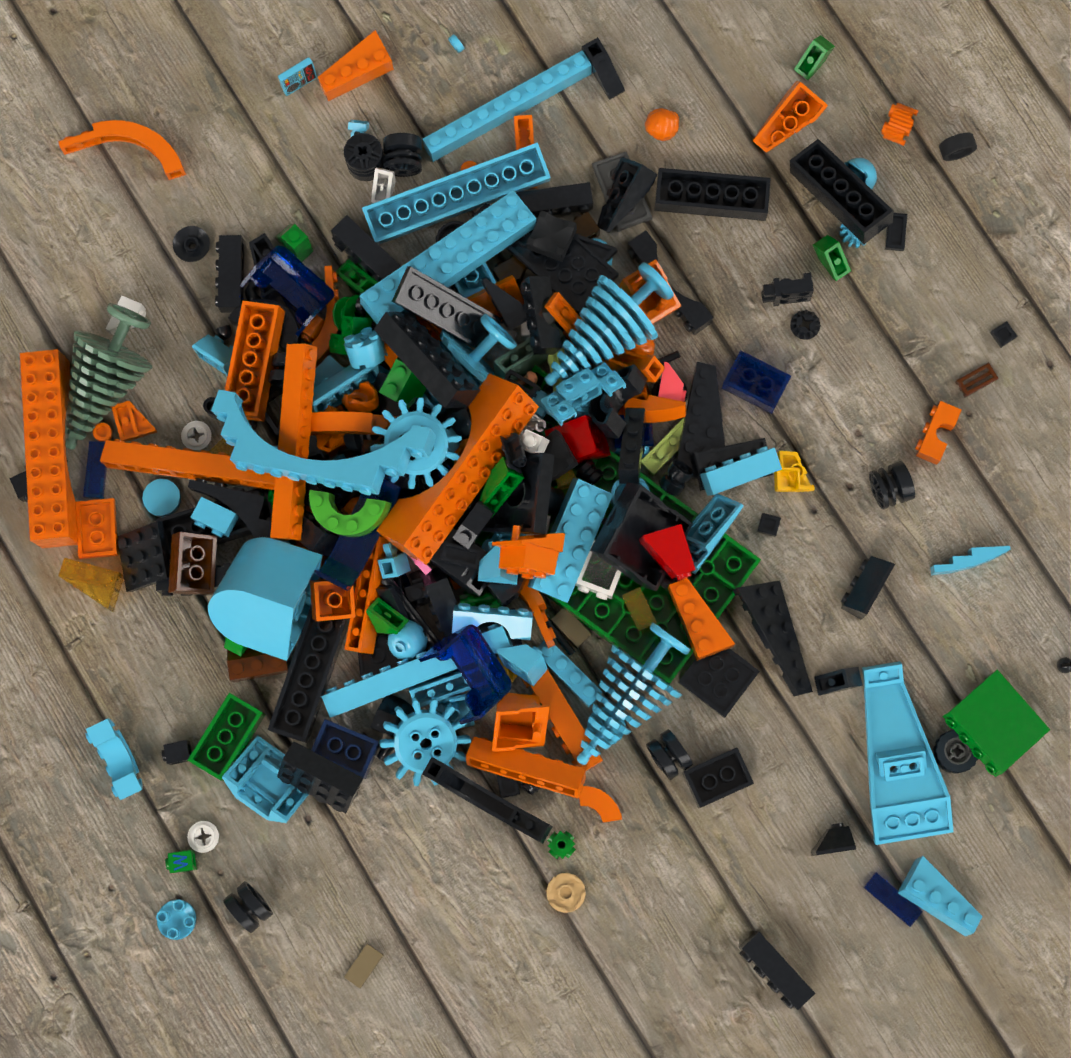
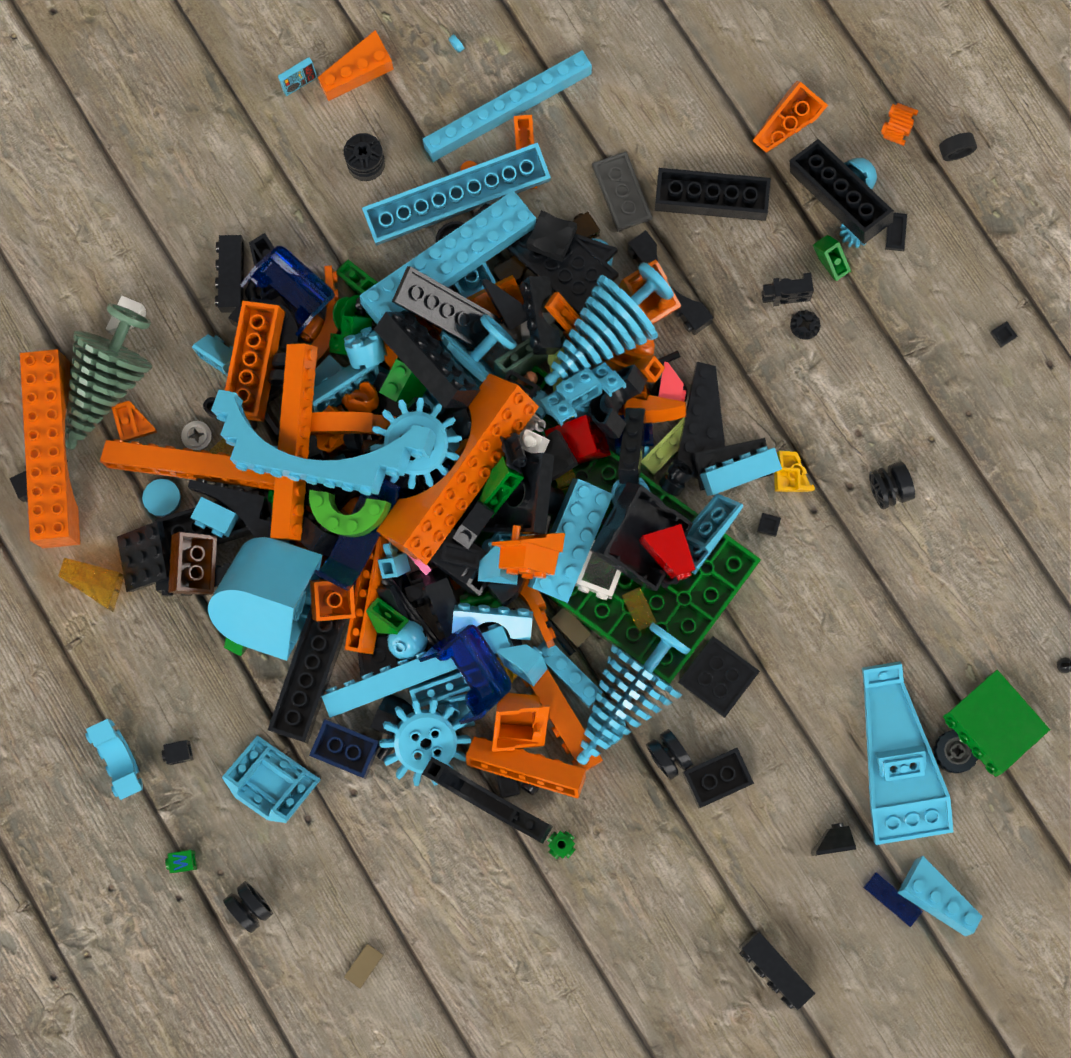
orange arch [58,120,186,180] -> none
orange plate [75,498,118,559] -> none
clear blue tile [83,441,107,499] -> none
orange tile [93,423,113,443] -> none
medium azure dish [156,899,196,940] -> none
black dish [173,226,210,262] -> none
green brick [187,693,266,781] -> none
white gear [187,821,219,853] -> none
black hinge [215,325,232,340] -> none
reddish brown slope [227,648,290,683] -> none
green slope [275,224,314,264] -> none
black brick [277,741,364,814] -> none
black brick [331,215,402,282] -> none
medium azure tile [348,119,370,137] -> none
white slope [371,167,396,203] -> none
black wheel [383,133,422,177] -> none
black brick [516,182,593,218] -> none
tan tile [546,873,586,913] -> none
black wheel [577,460,604,485] -> none
orange tile [579,786,622,823] -> none
black slope [582,37,625,100] -> none
black wedge [597,157,658,233] -> none
orange hair [645,108,679,141] -> none
orange wedge [668,578,735,661] -> none
clear blue brick [721,350,791,414] -> none
black wing [733,580,813,697] -> none
green slope [794,35,835,80] -> none
black slope [814,667,863,696] -> none
black slope [840,556,895,620] -> none
orange arch [915,401,961,465] -> none
medium azure slope [930,546,1011,575] -> none
reddish brown tile [955,362,999,398] -> none

